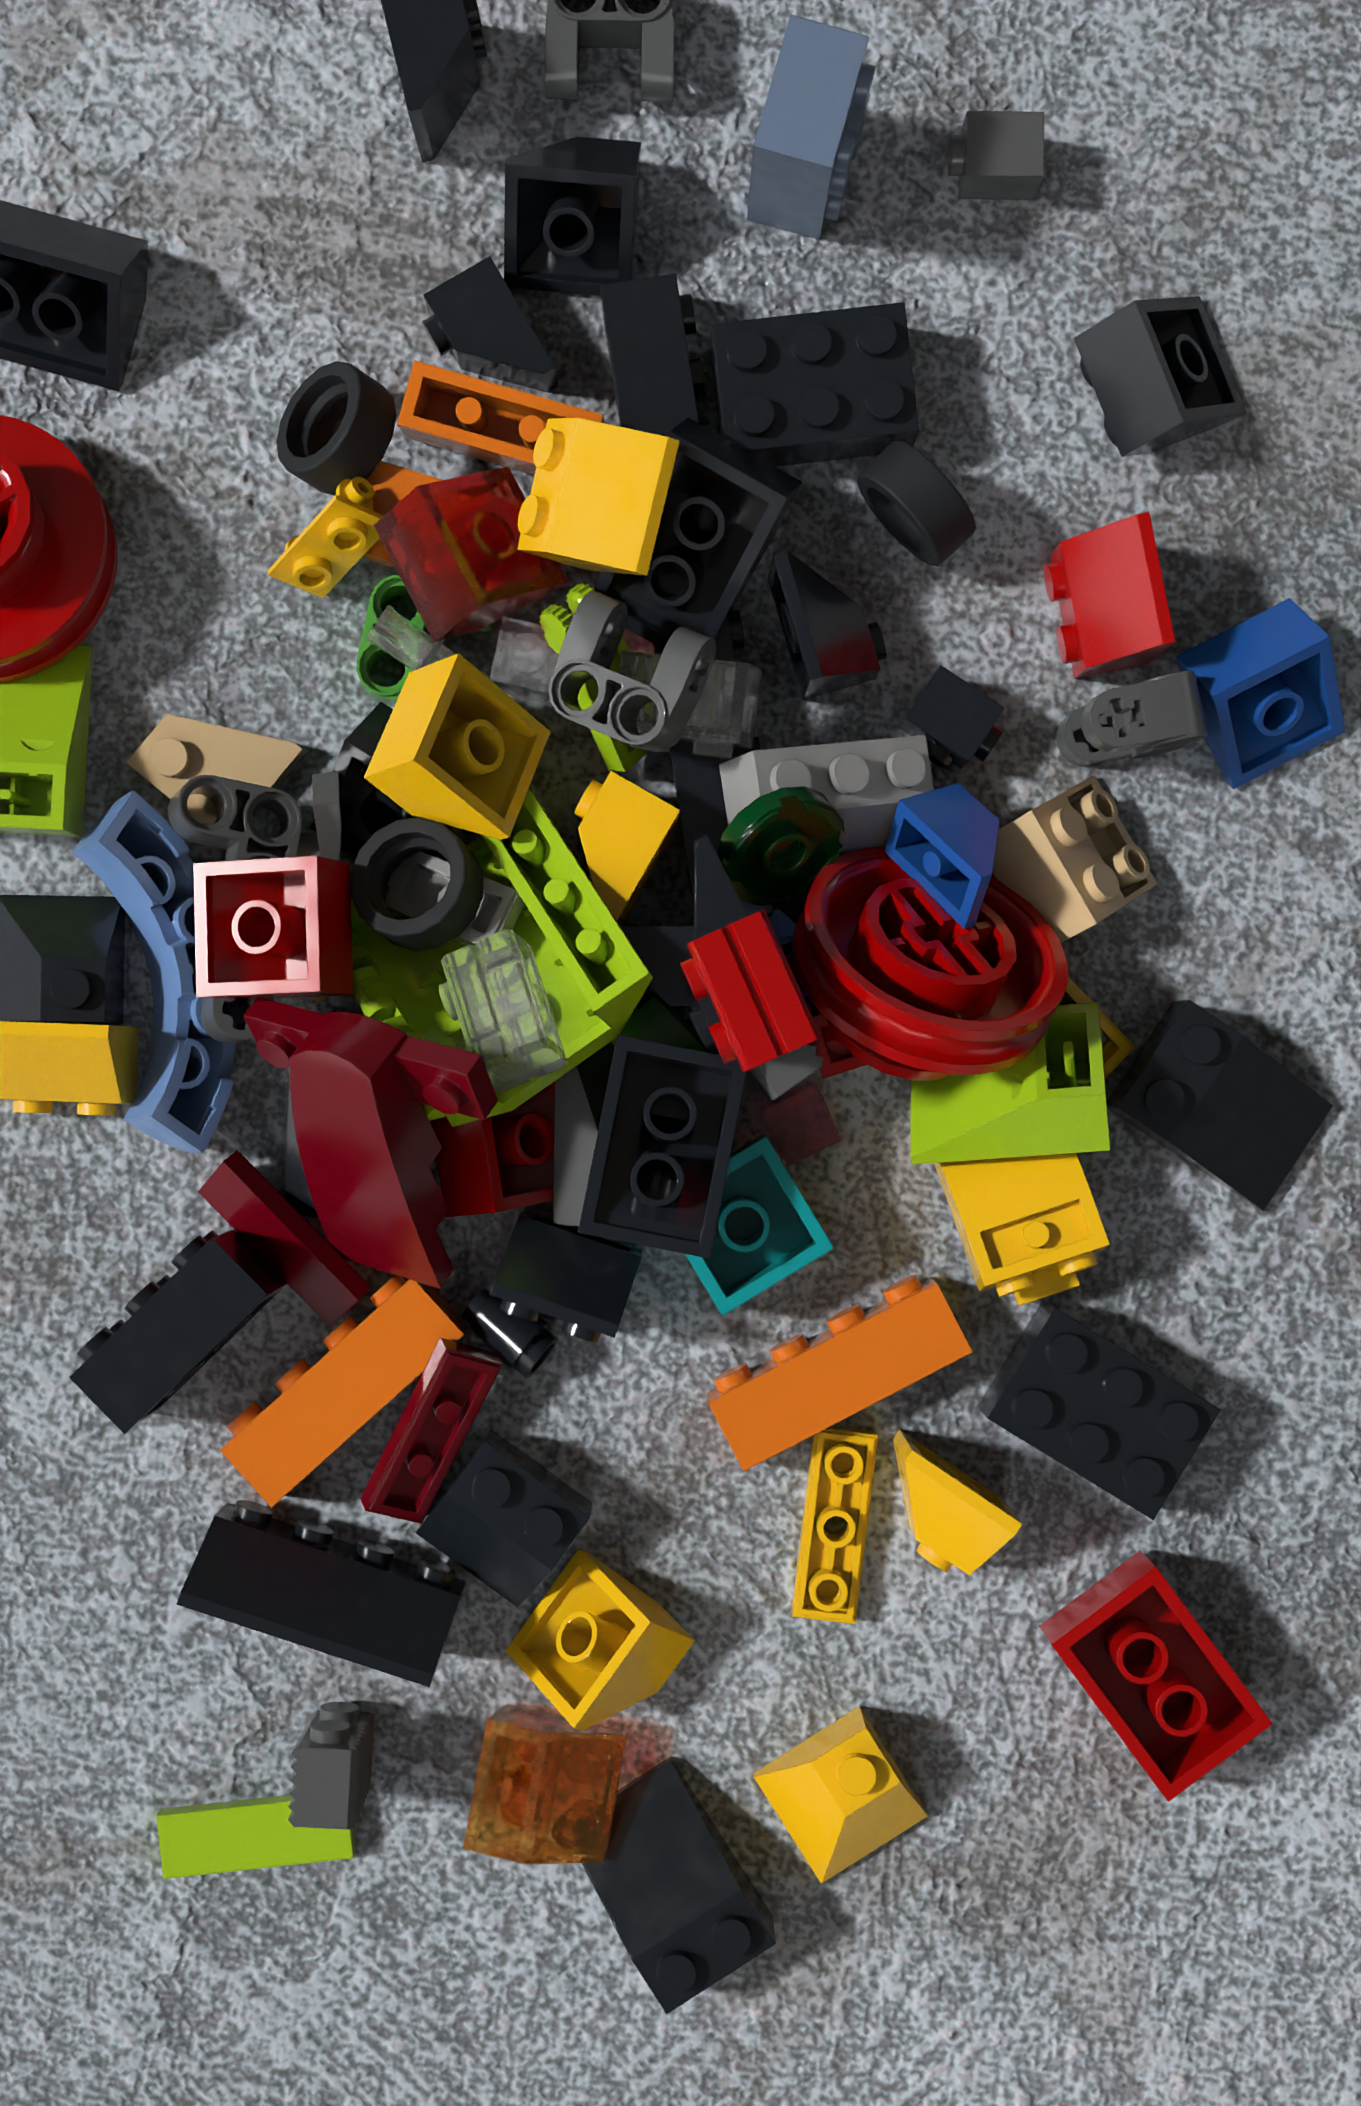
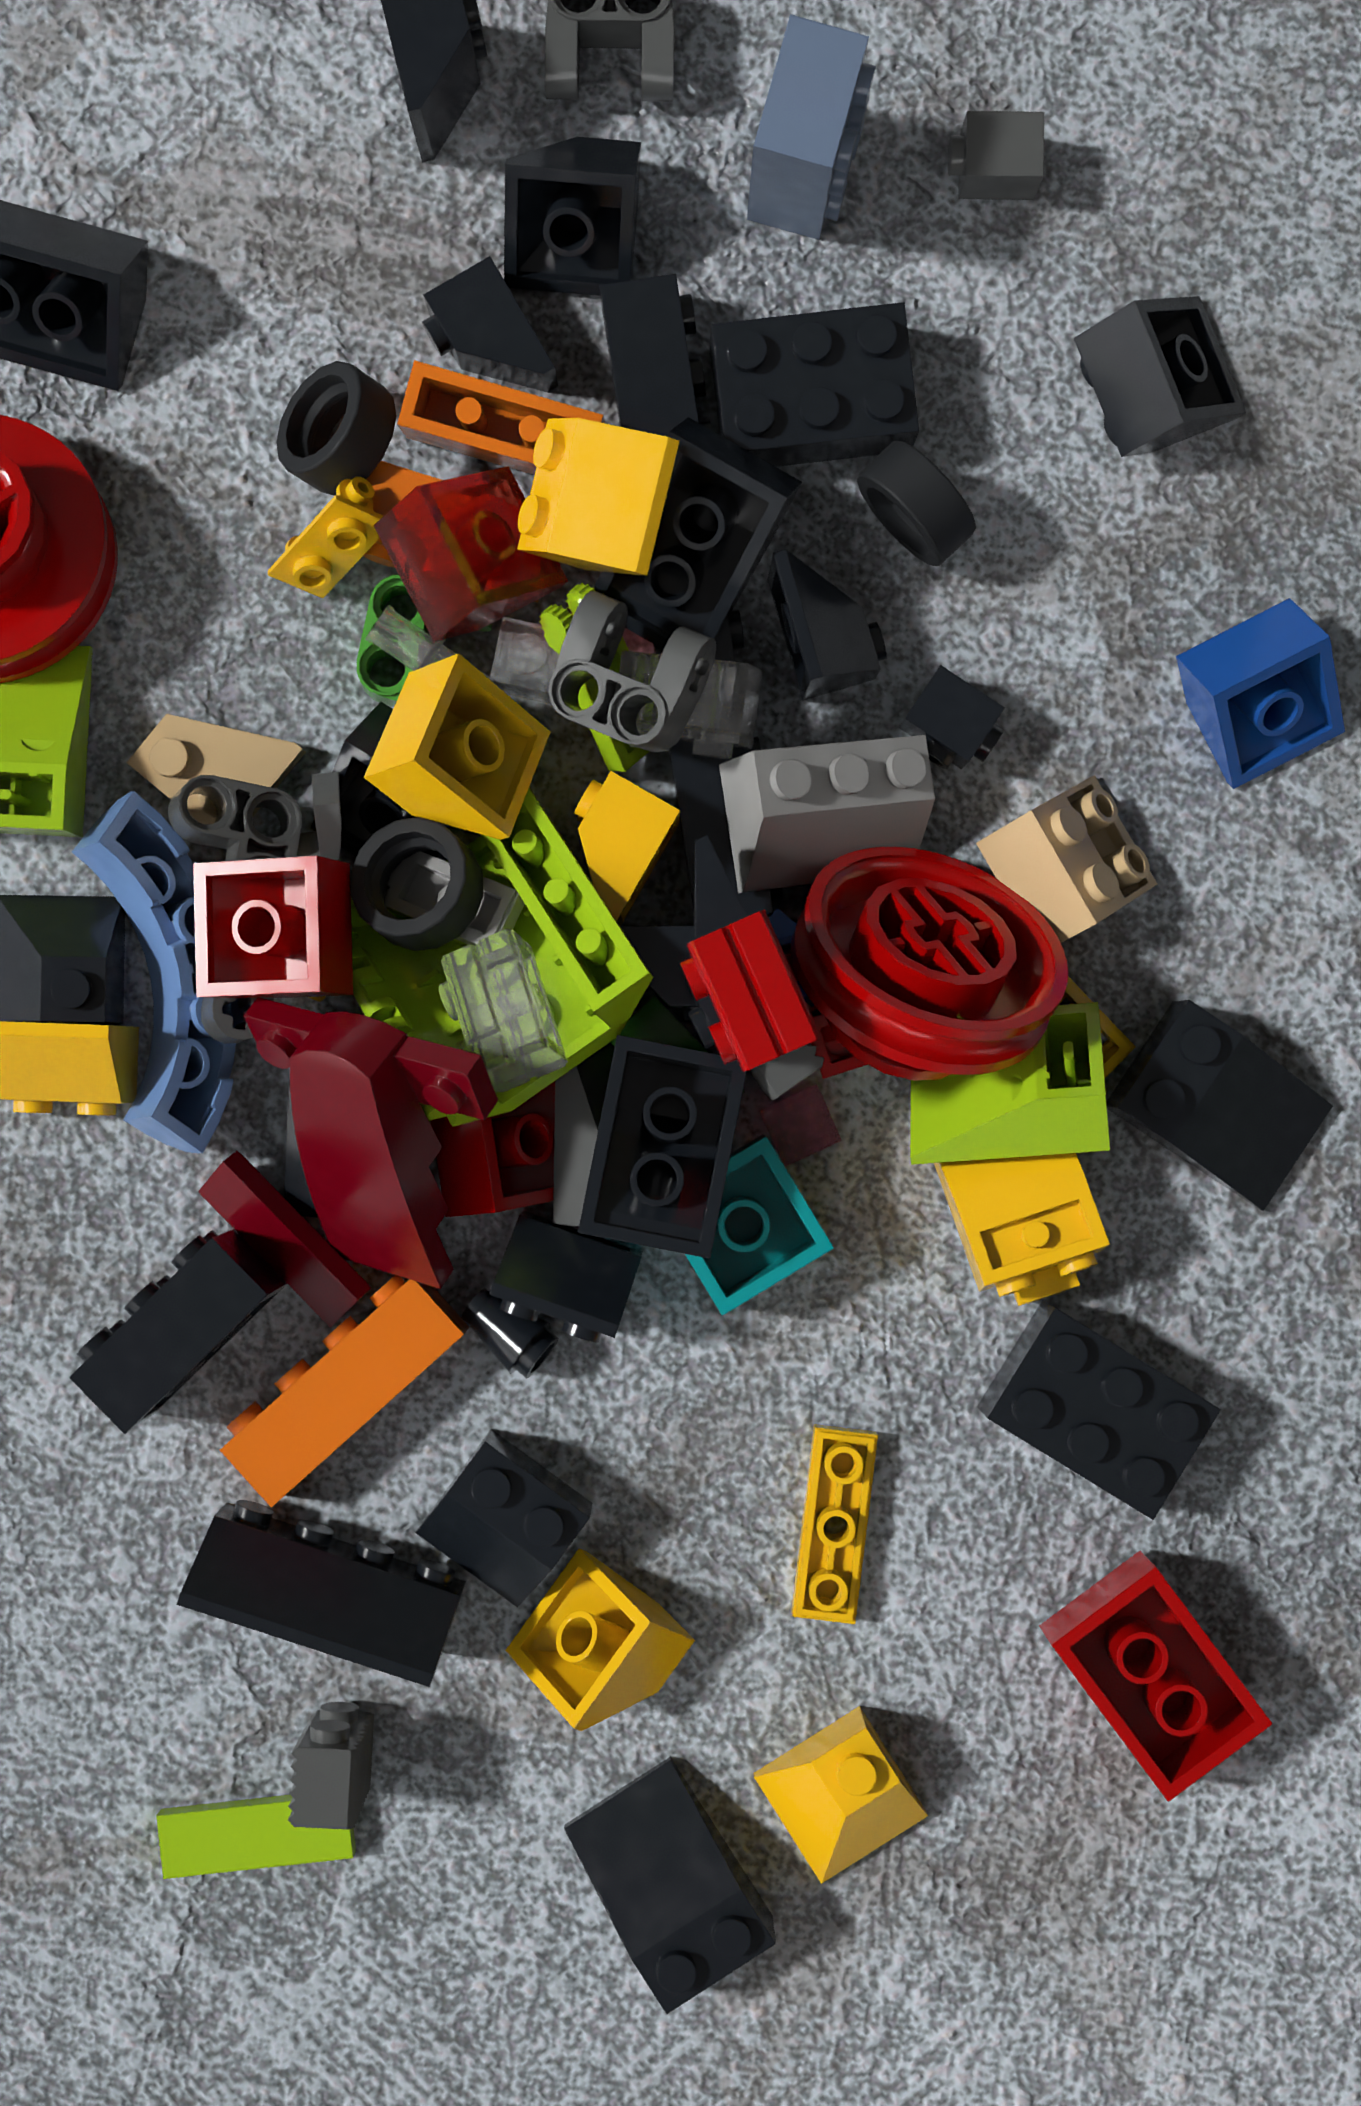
dark red tile [360,1337,503,1524] -> none
clear orange slope [463,1704,628,1864] -> none
orange brick [707,1275,973,1472] -> none
dark green tile [717,786,845,906] -> none
blue slope [884,783,999,929] -> none
yellow slope [892,1429,1022,1576] -> none
red slope [1044,512,1176,679] -> none
dark grey piece [1056,670,1208,766] -> none

